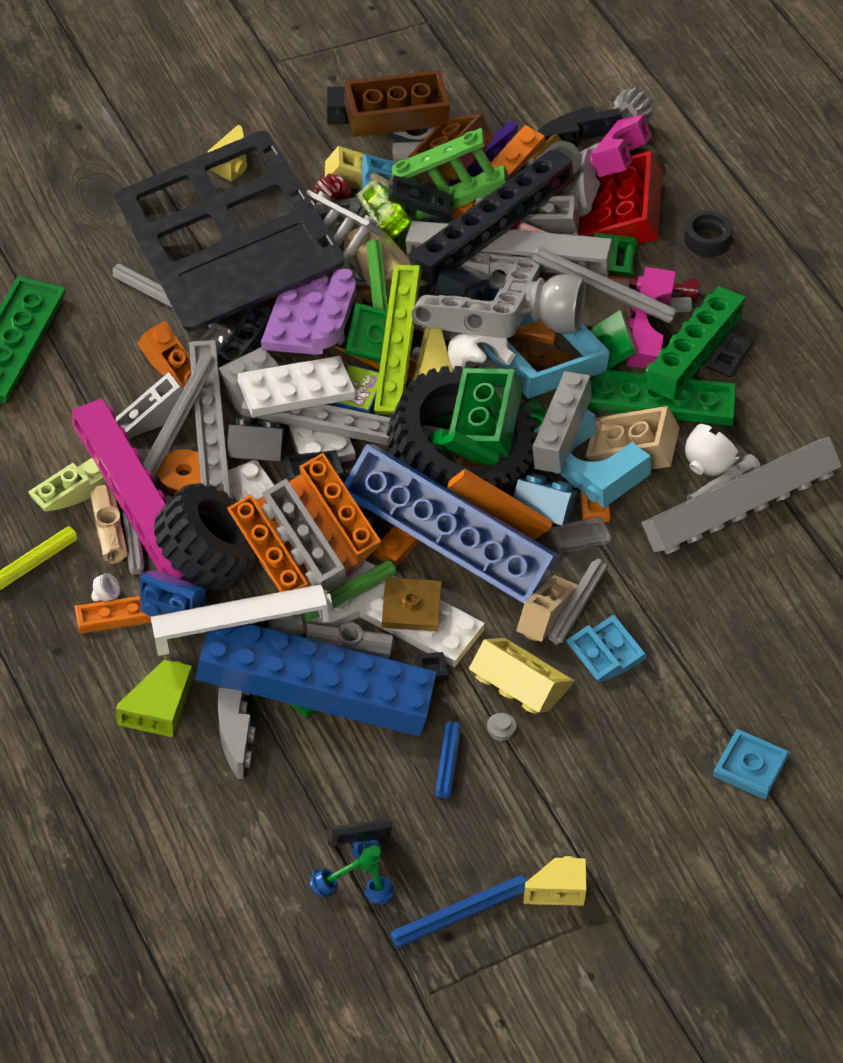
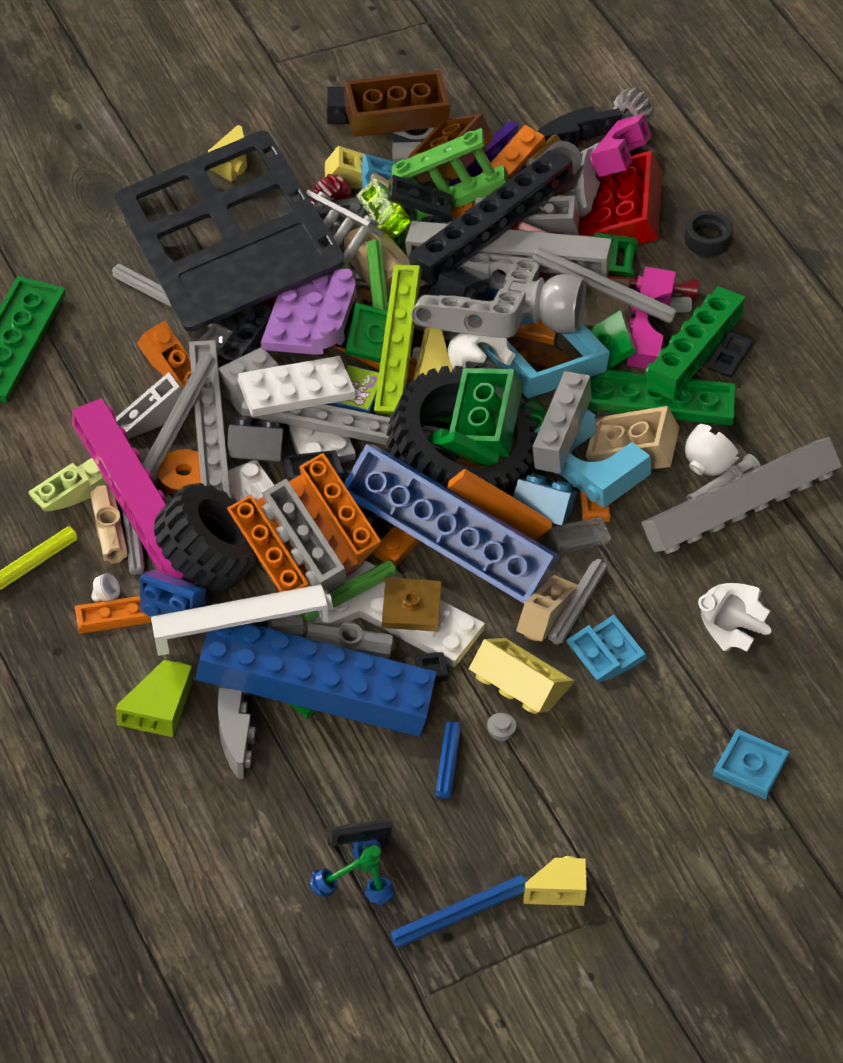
none -> white piece [698,583,771,652]

